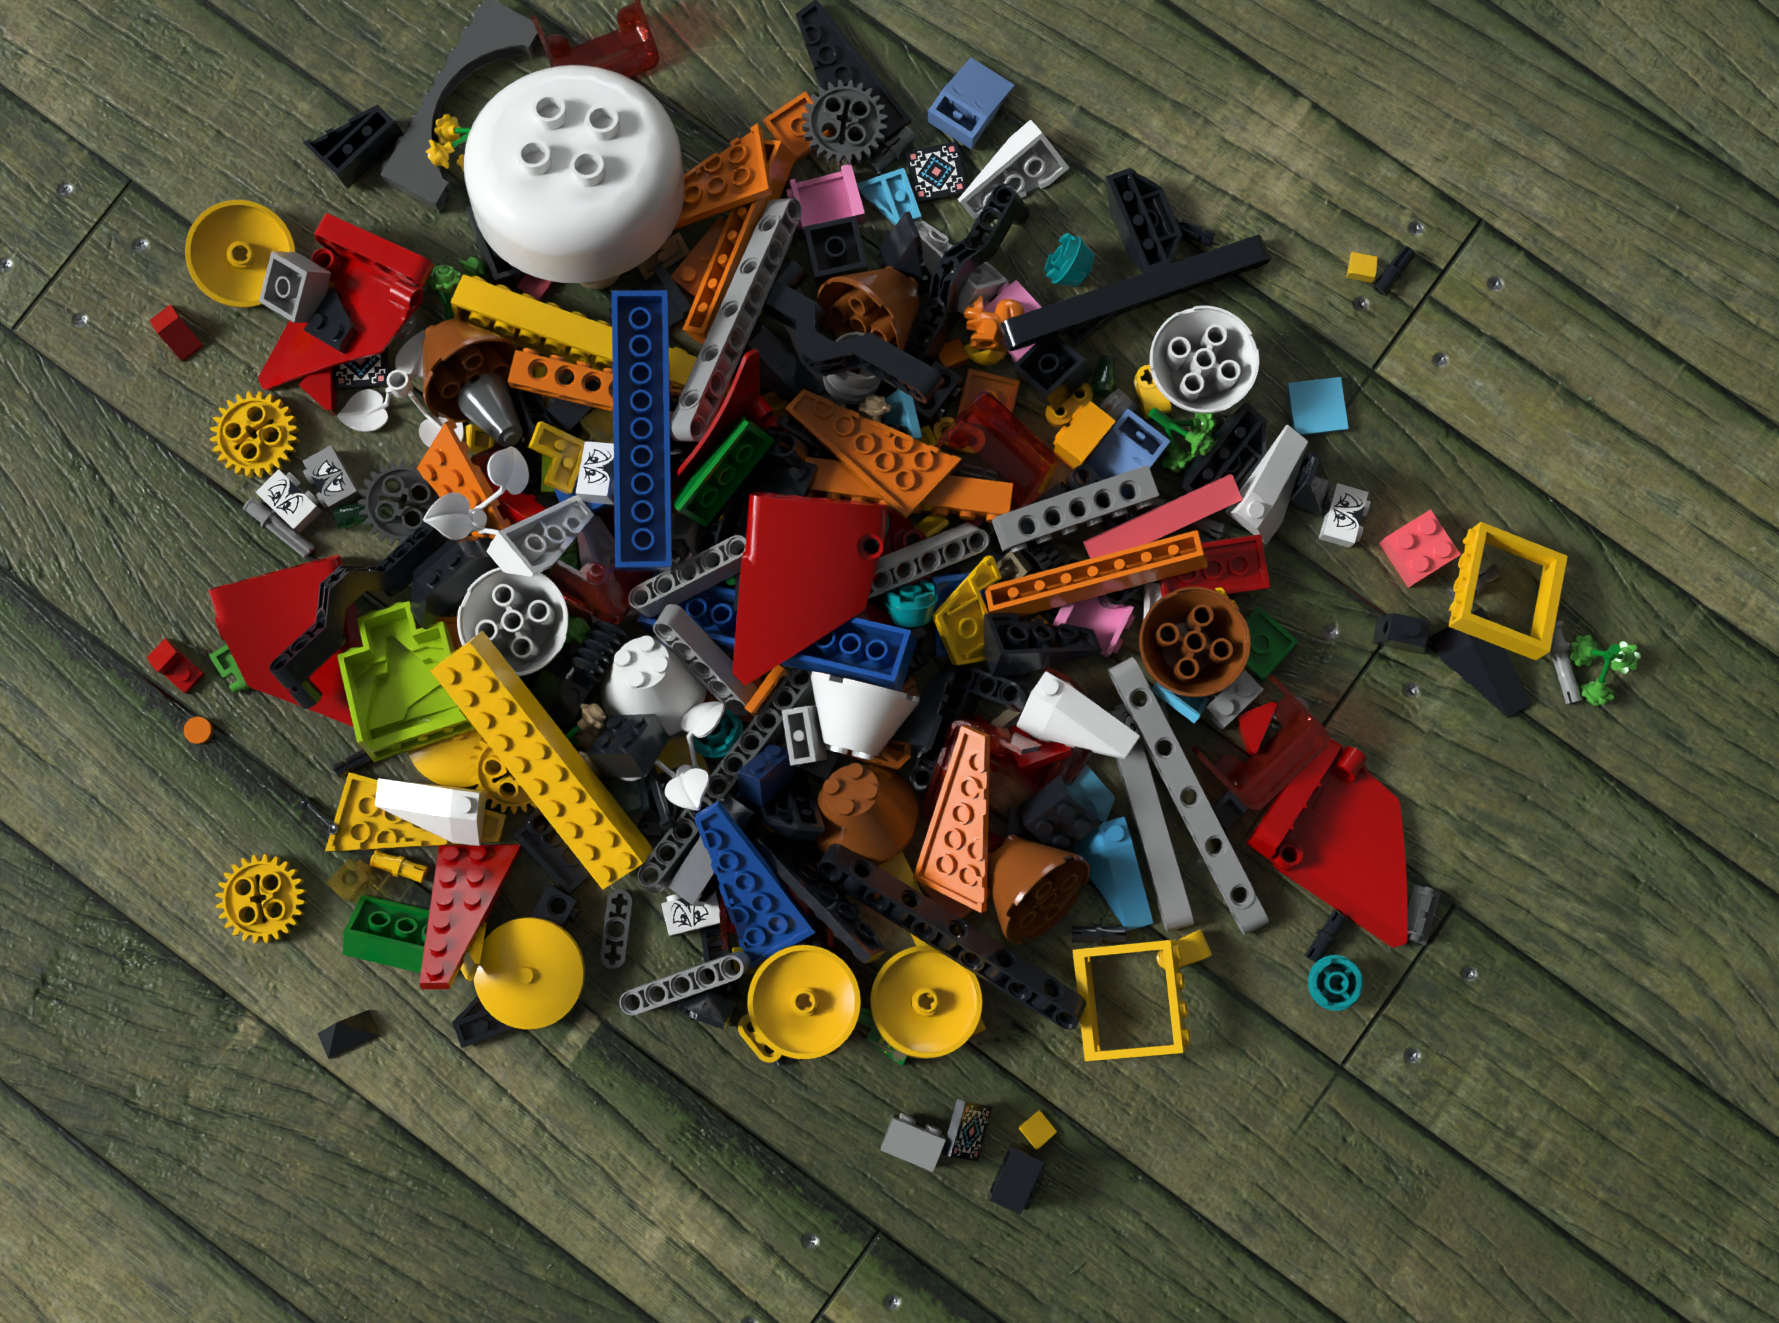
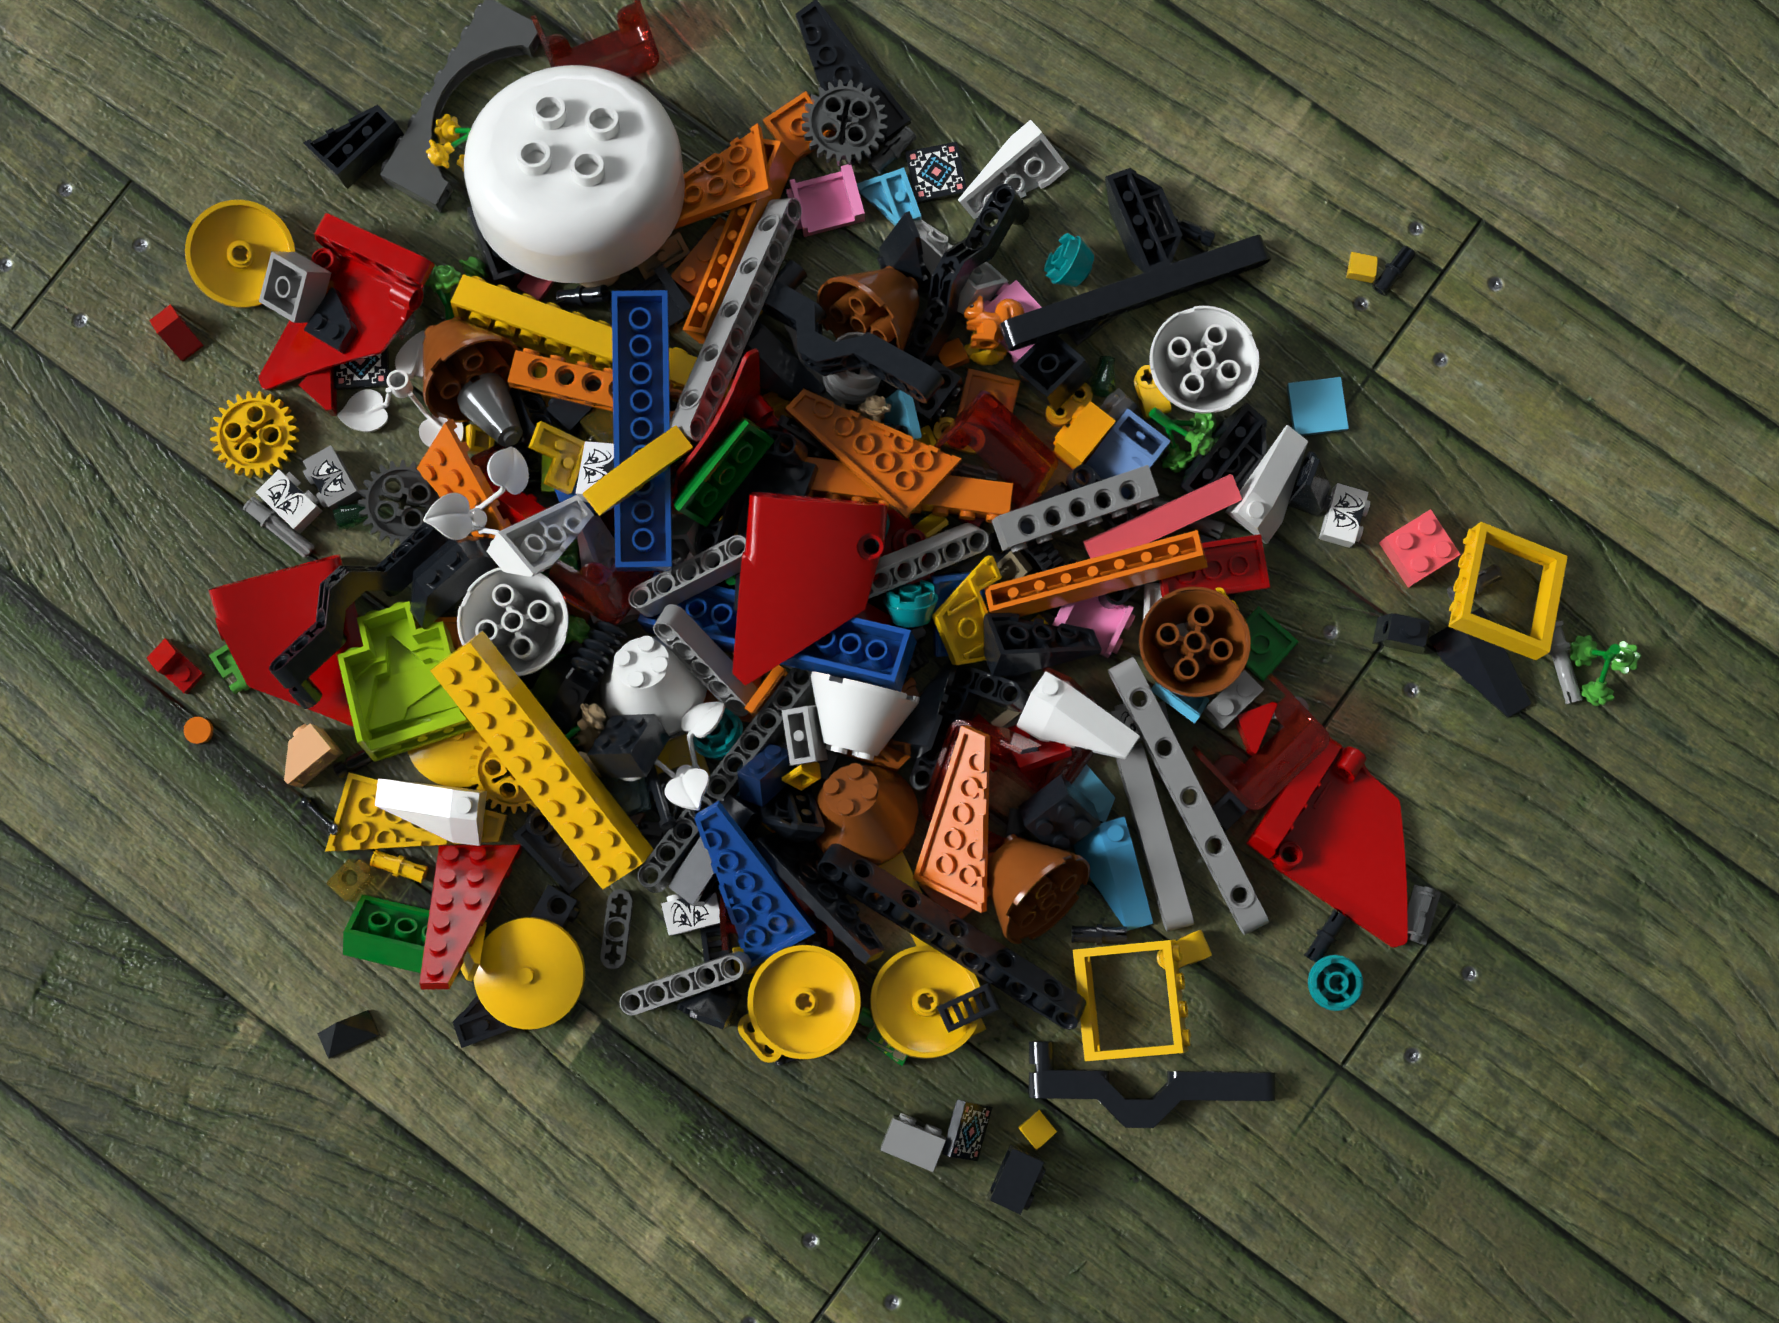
yellow gear [215,854,307,944] -> none
black brick [804,215,868,286] -> none
medium blue slope [928,58,1015,150] -> none
none -> light nougat slope [284,723,343,788]
none -> black pin [556,285,610,307]
none -> yellow slope [583,425,693,516]
none -> yellow slope [782,762,821,791]
none -> black slope [937,983,1001,1033]
none -> black beam [1029,1041,1275,1128]

